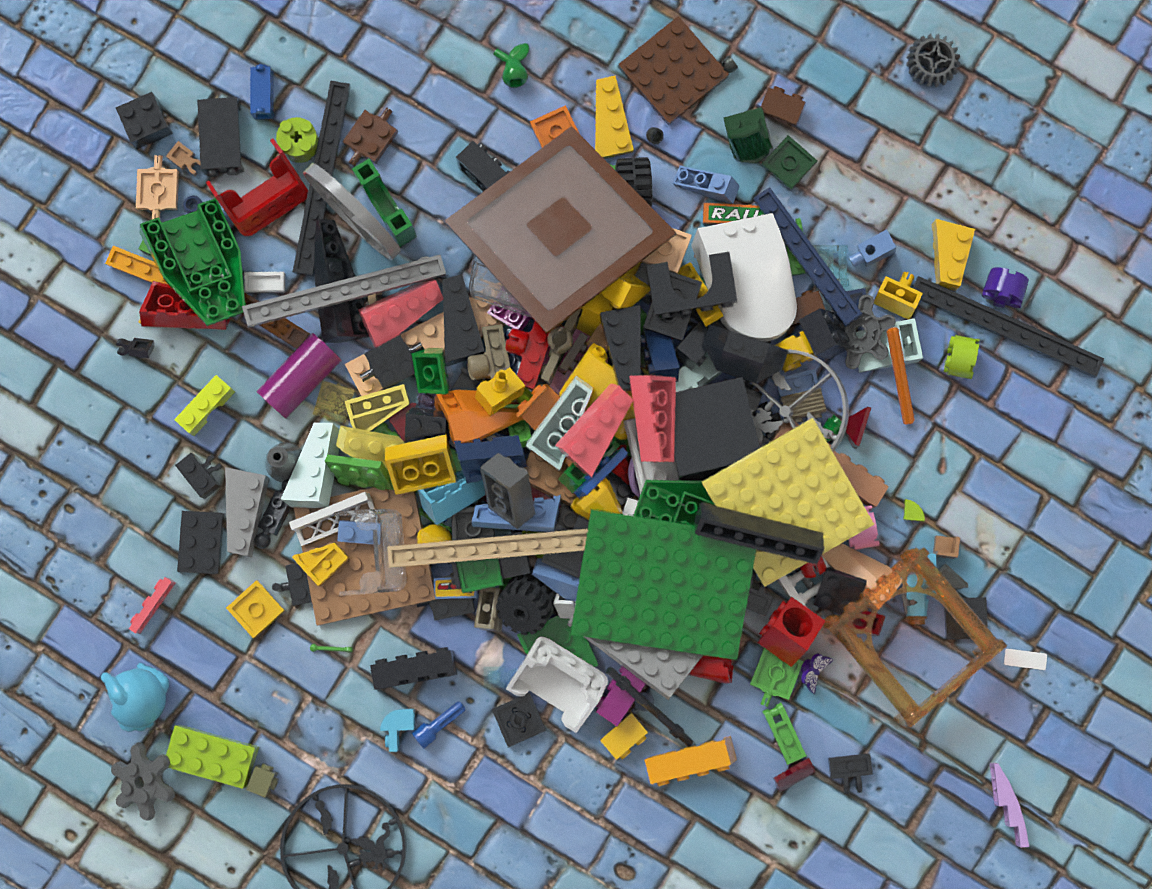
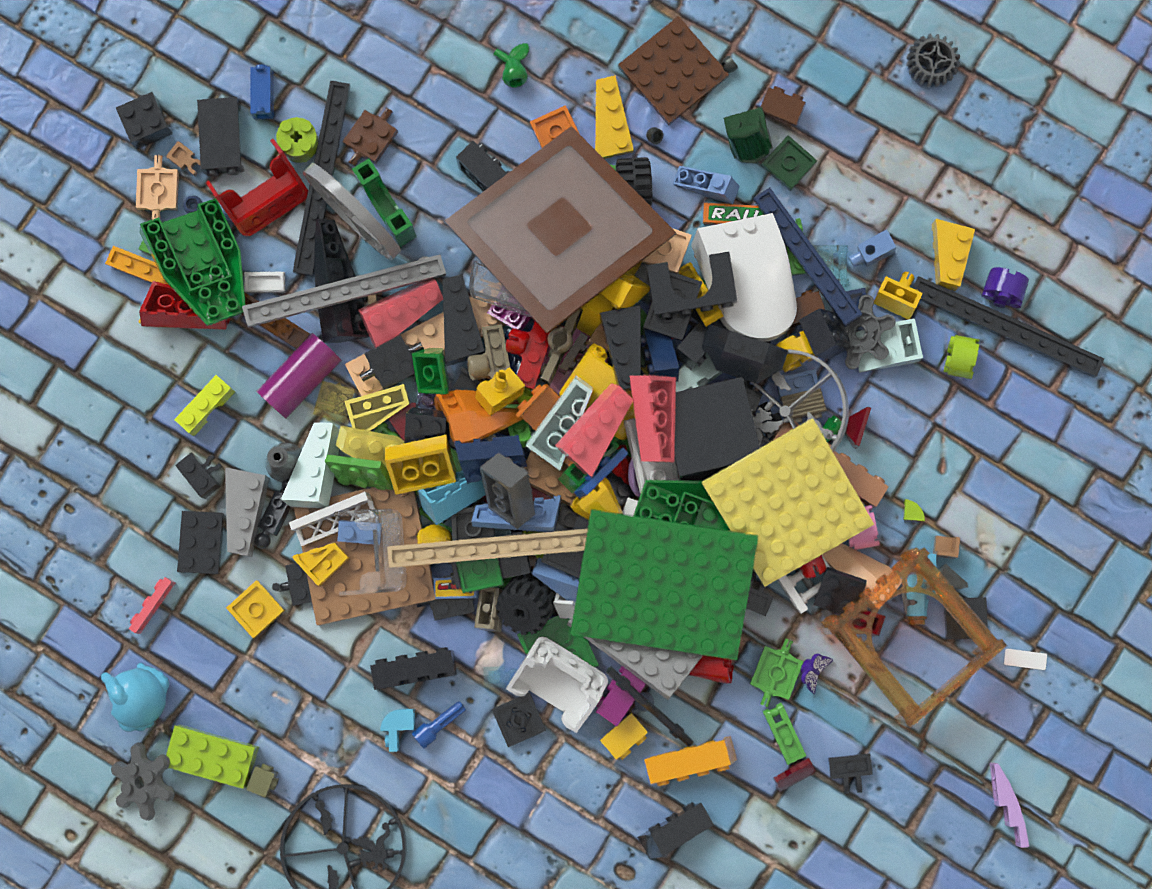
black plate [116,338,155,358] -> none
bright green hinge [310,644,353,653] -> none
black brick [695,502,824,565] -> none
red brick [758,597,826,667] -> none
orange axle [887,327,915,425] -> none
none -> black wedge [638,802,714,859]

